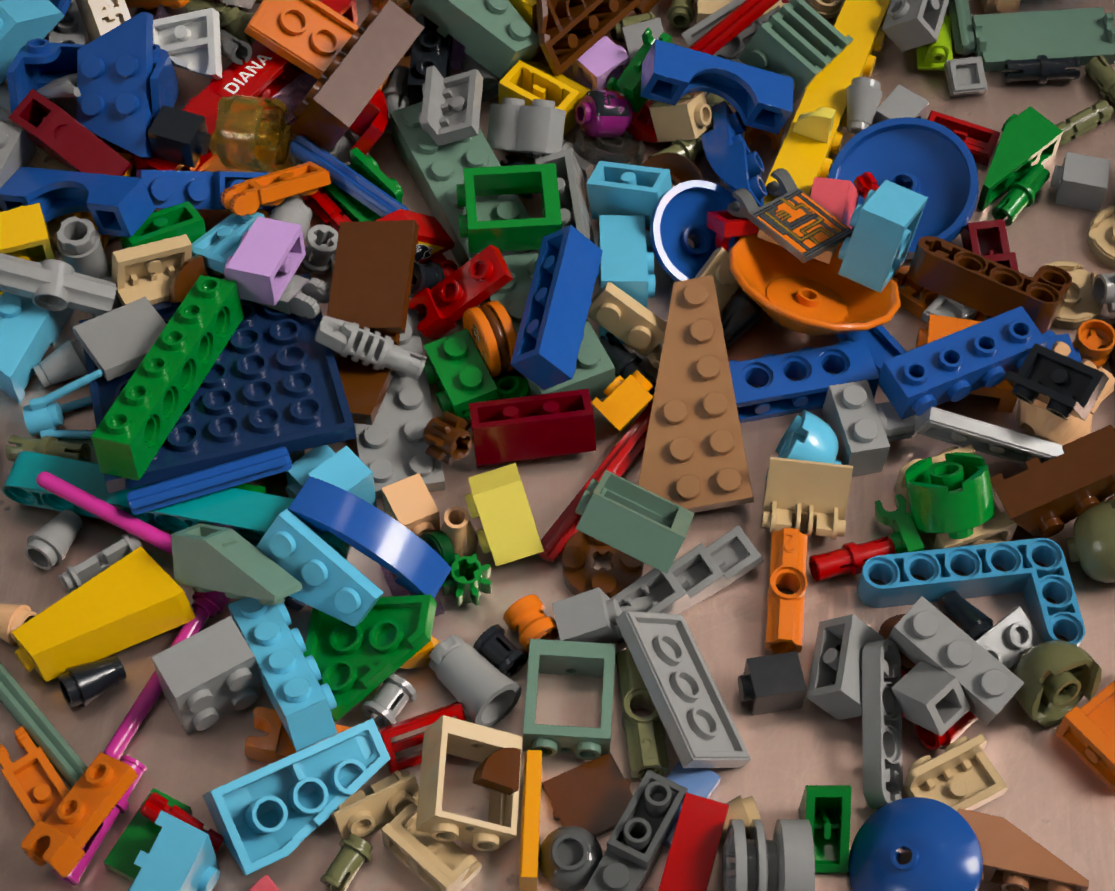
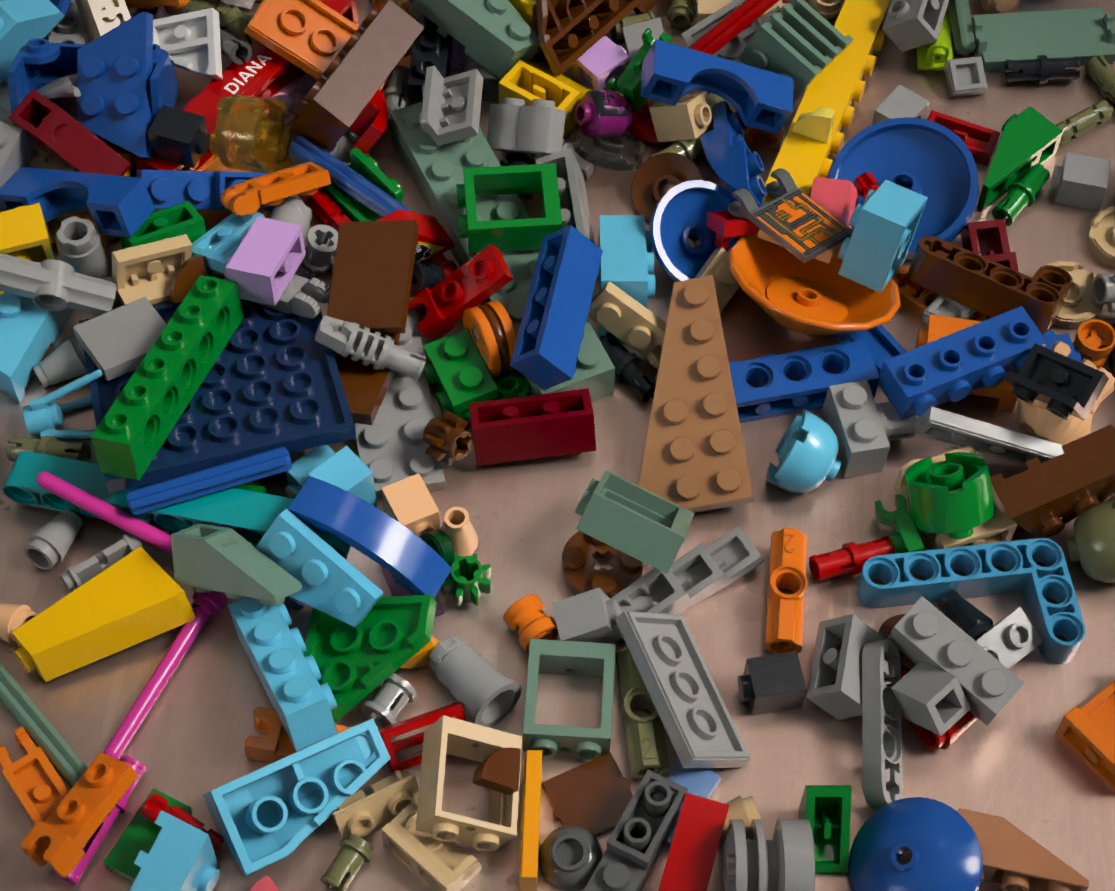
black cone [57,656,126,708] -> none
light grey brick [151,616,264,735] -> none
light yellow brick [464,463,544,567] -> none
black bush [473,624,529,679] -> none
red axle [538,400,653,562] -> none
medium azure brick [586,161,672,228] -> none
light orange brick [591,370,654,432] -> none
black cone [721,291,764,349] -> none
tan hinge [761,457,853,540] -> none
light grey cone [846,77,883,134] -> none
tan bracket [903,734,1008,811] -> none
olive cylinder [1014,640,1102,727] -> none

